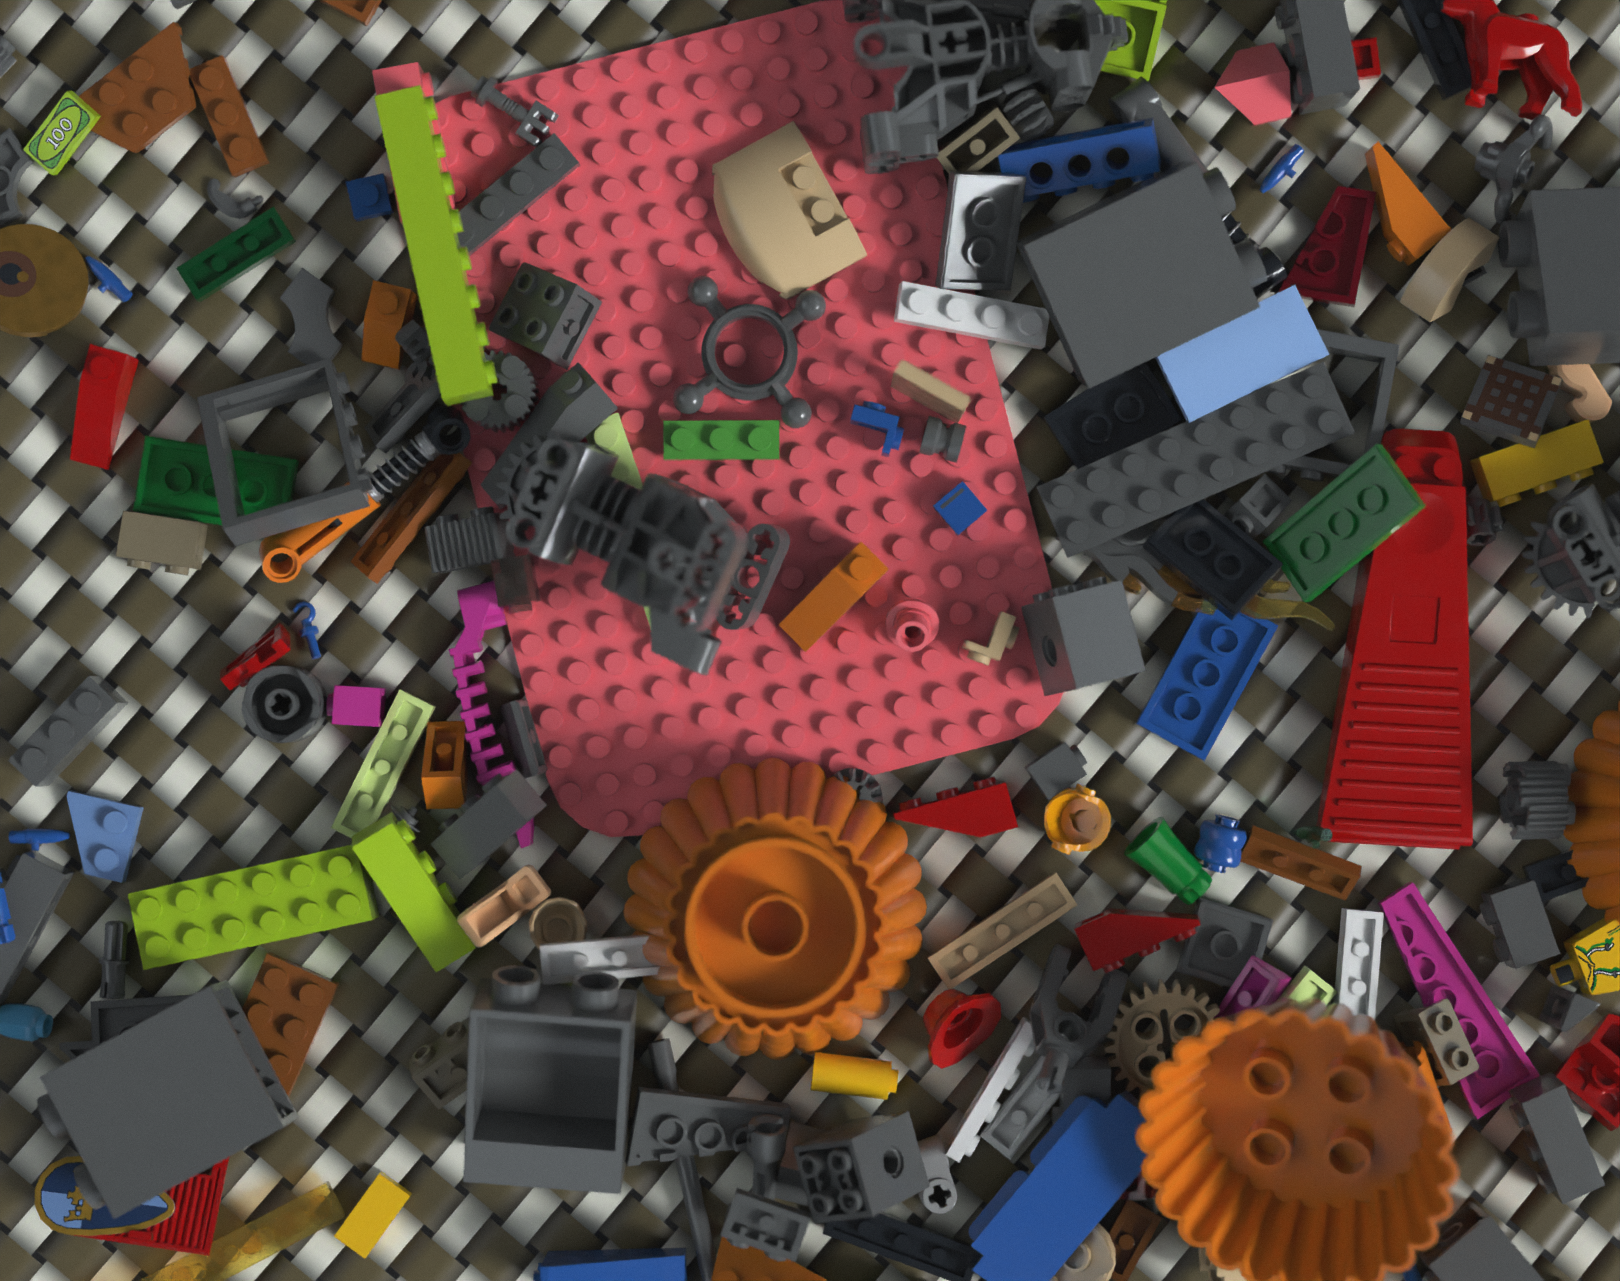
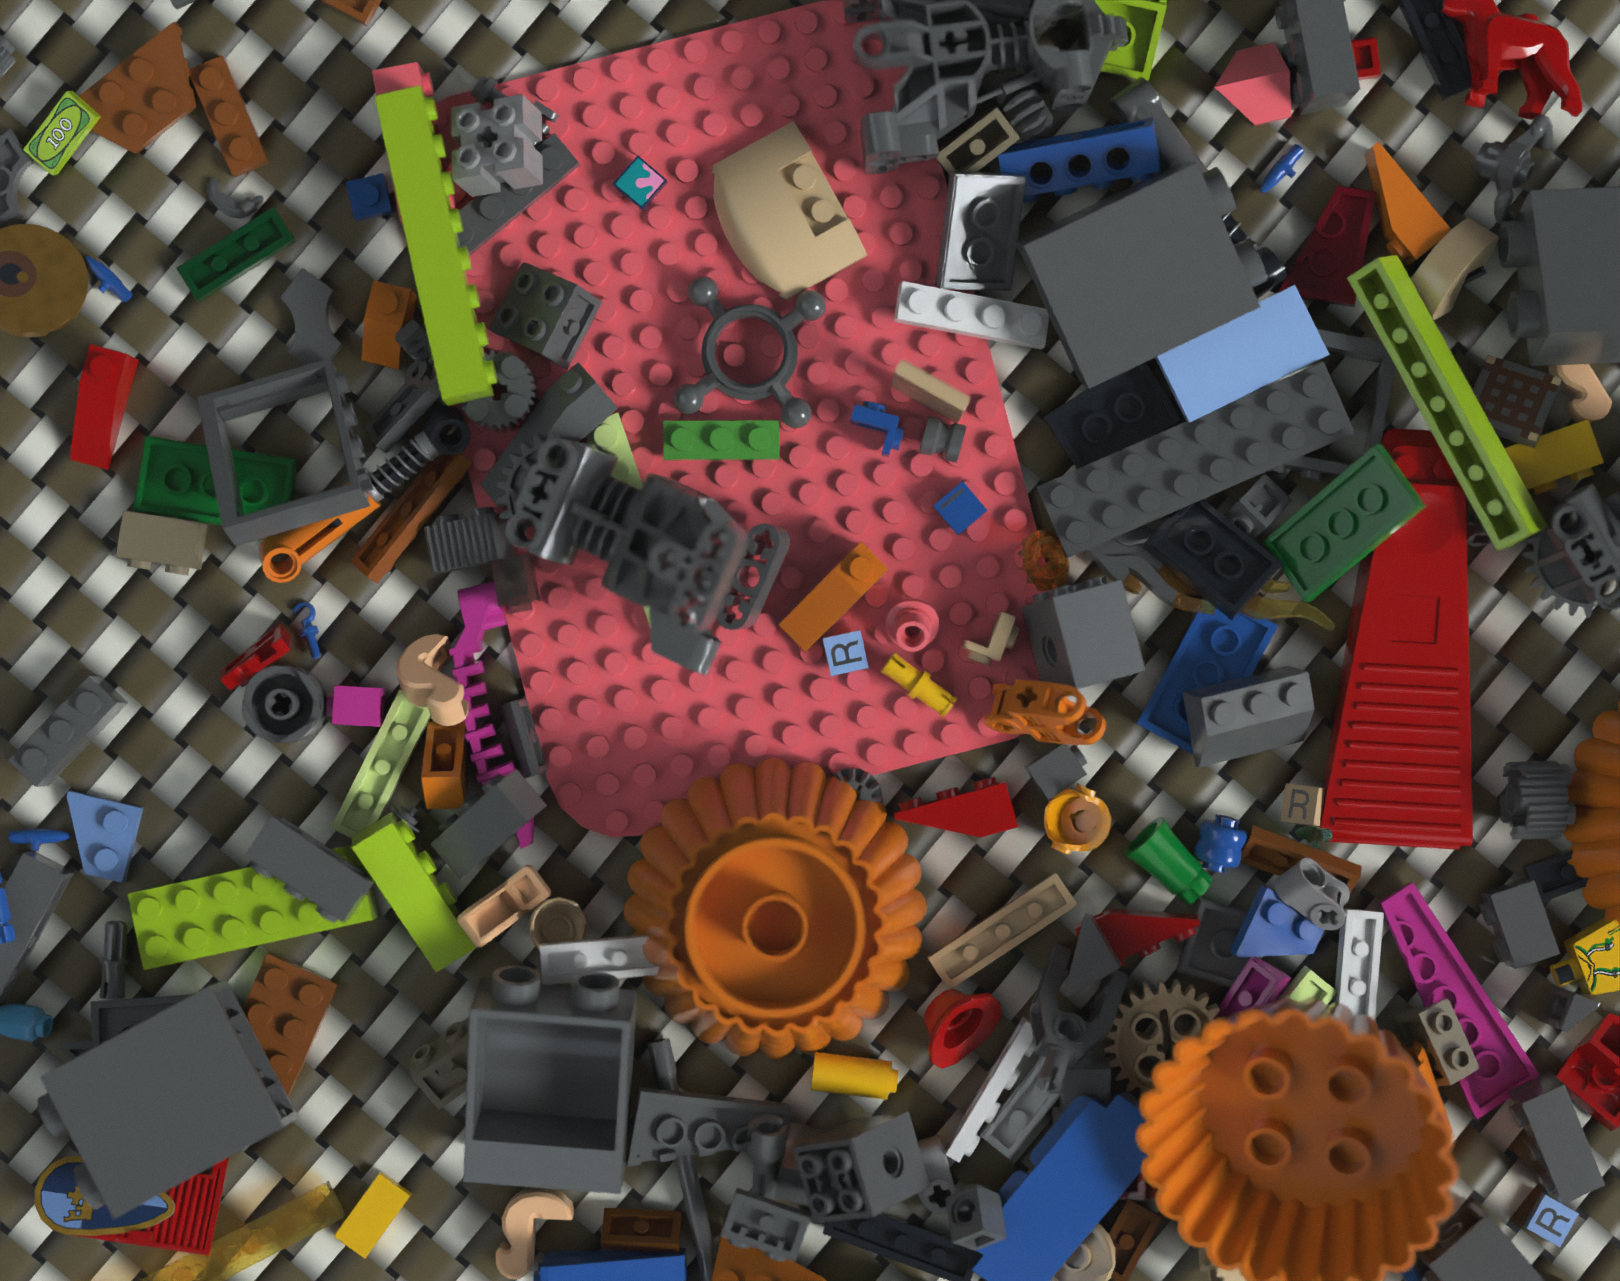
none -> dark grey brick [245,814,375,923]
none -> light nougat animal [396,634,469,726]
none -> light grey brick [451,94,543,197]
none -> light nougat animal [496,1187,575,1280]
none -> reddish brown plate [601,1208,681,1253]
none -> tile [613,155,668,211]
none -> light blue tile [823,630,869,676]
none -> yellow pin [880,652,957,718]
none -> dark grey brick [946,1184,1007,1251]
none -> orange piece [984,679,1106,745]
none -> clear orange gear [1017,530,1069,591]
none -> dark grey slope [1064,913,1121,996]
none -> dark grey slope [1183,666,1315,768]
none -> blue wing [1229,885,1324,958]
none -> light grey piece [1274,858,1350,930]
none -> tan tile [1280,783,1326,827]
none -> lime brick [1347,255,1548,551]
none -> light blue tile [1523,1192,1579,1247]

